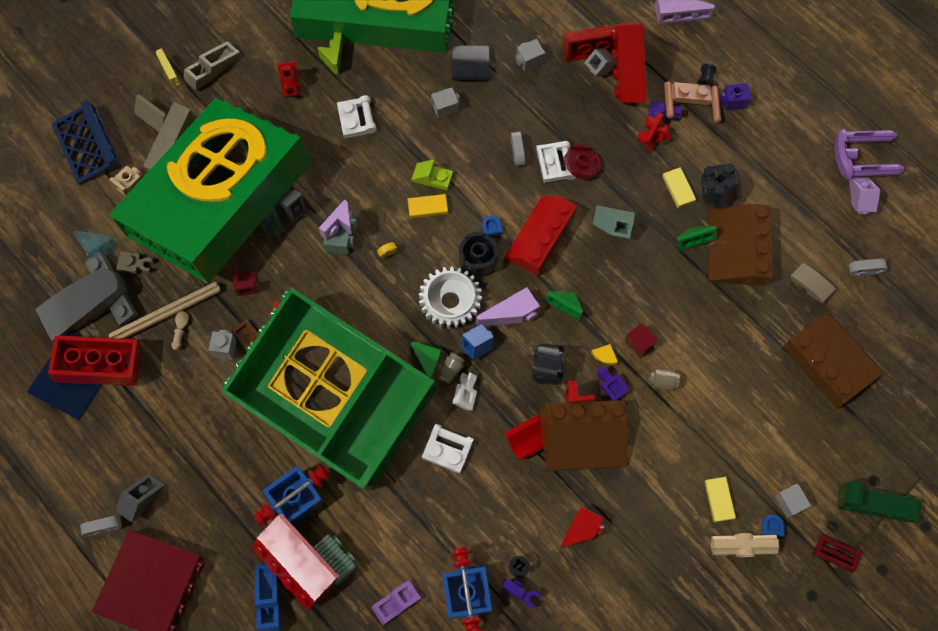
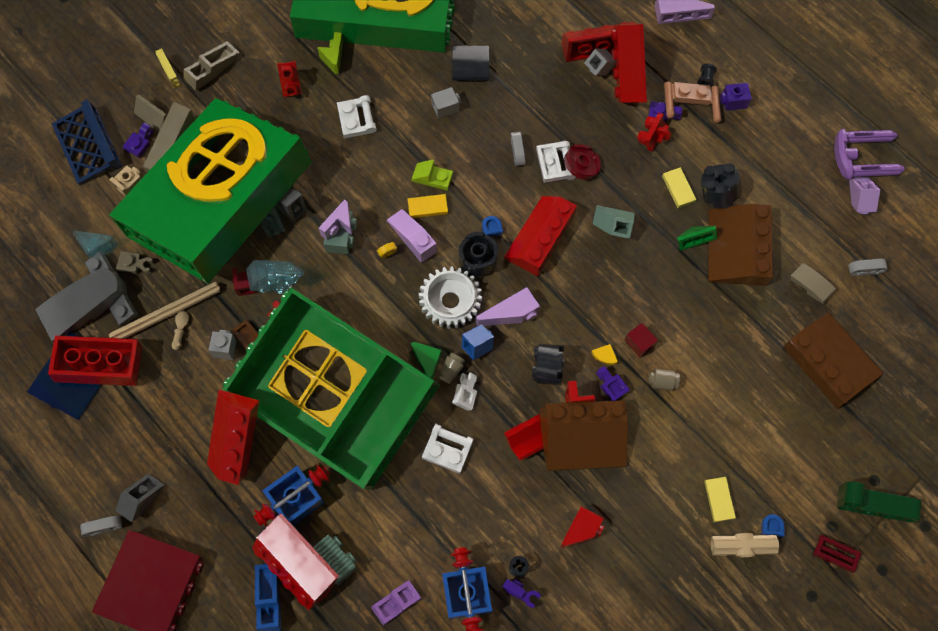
light grey brick [515,39,545,71] -> none
green slope [546,291,583,321] -> none
light grey panel [775,484,811,519] -> none
none -> dark purple plate [123,123,154,159]
none -> red slope [207,390,259,485]
none -> clear light blue slope [246,260,304,293]
none -> lavender slope [387,209,437,263]

